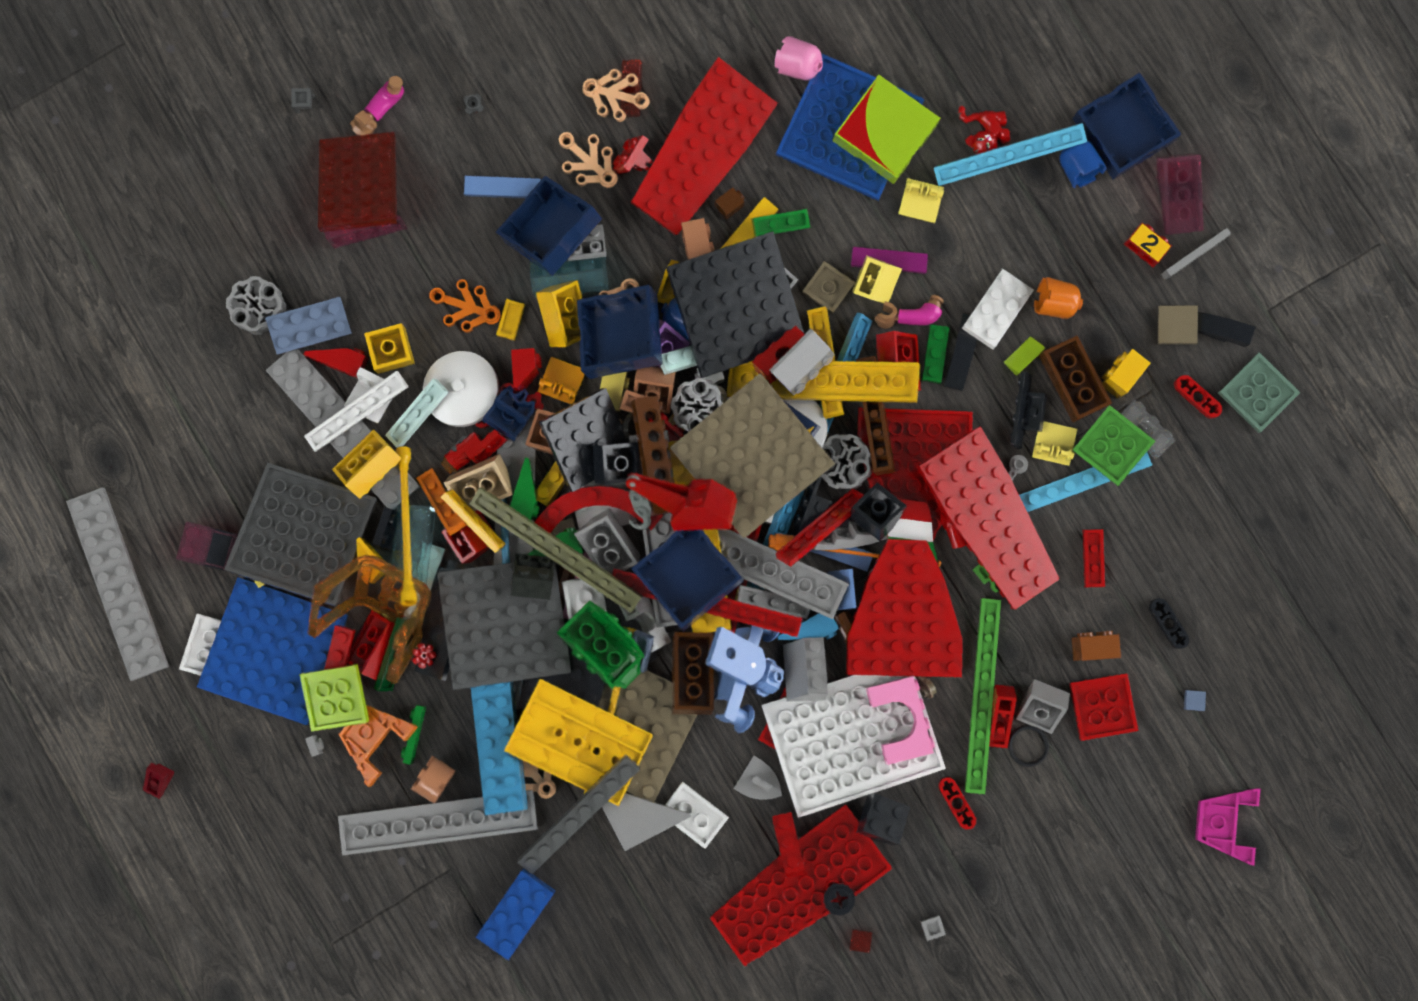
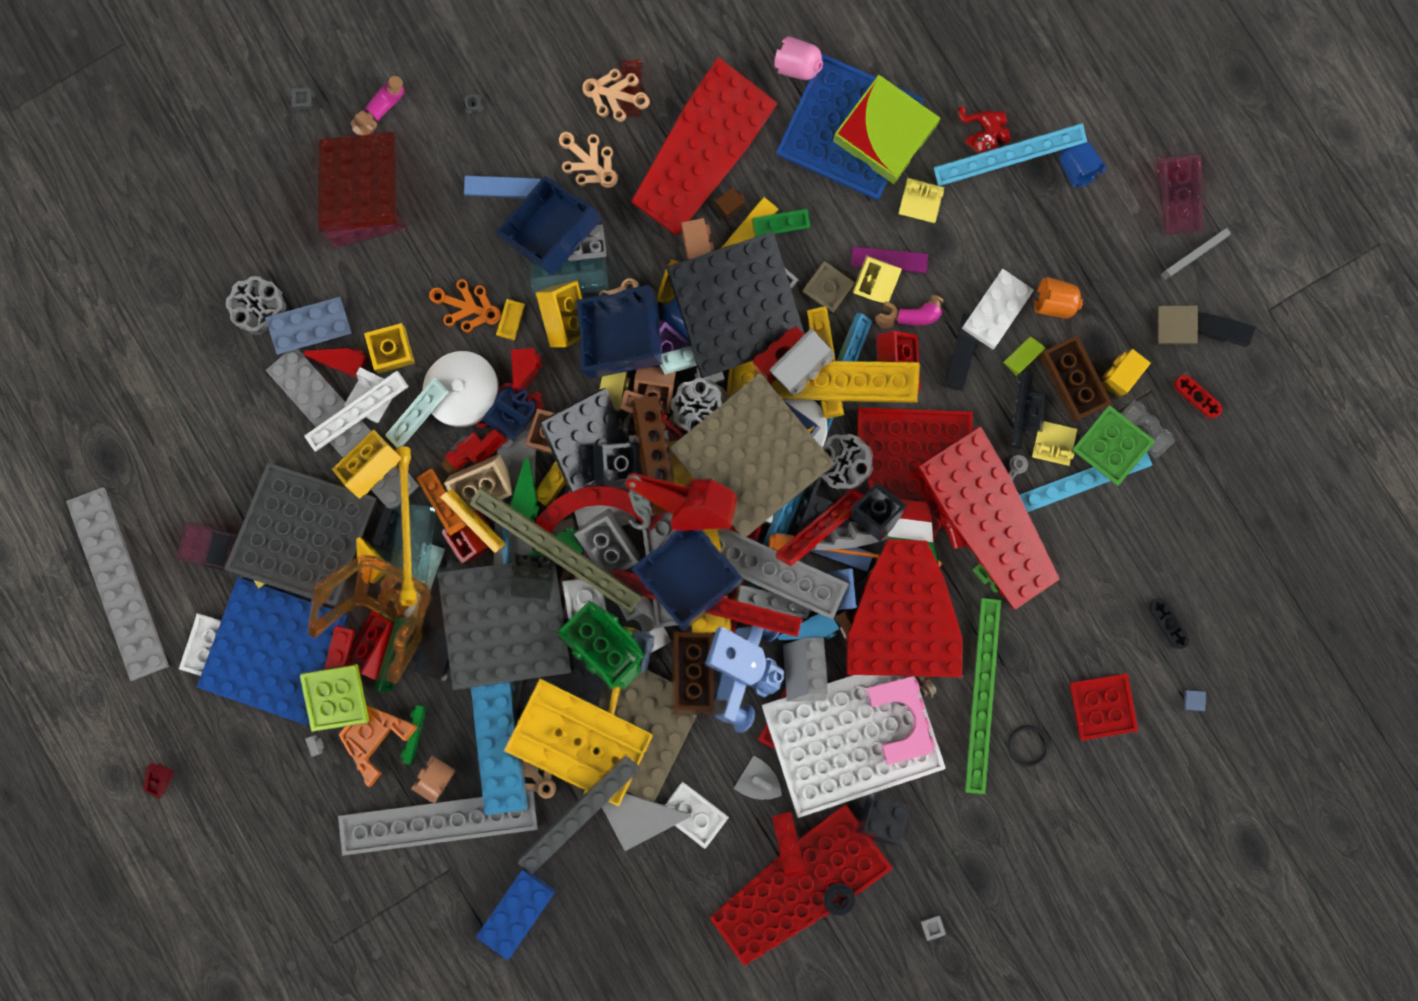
red plant [412,643,436,668] -> none
light orange hinge [537,357,585,405] -> none
red plate [612,135,653,174] -> none
clear red plate [849,929,872,953] -> none
reddish brown brick [856,356,895,476] -> none
green plate [922,324,949,384] -> none
red beam [938,777,976,830] -> none
red slope [989,685,1017,748] -> none
light grey slope [1016,679,1070,734] -> none
dark orange brick [1071,631,1121,661] -> none
dark blue tile [1072,73,1181,180] -> none
red plate [1082,529,1105,588] -> none
brick [1124,223,1172,267] -> none
dark pink wing [1195,788,1260,865] -> none
sand green plate [1218,352,1301,433] -> none

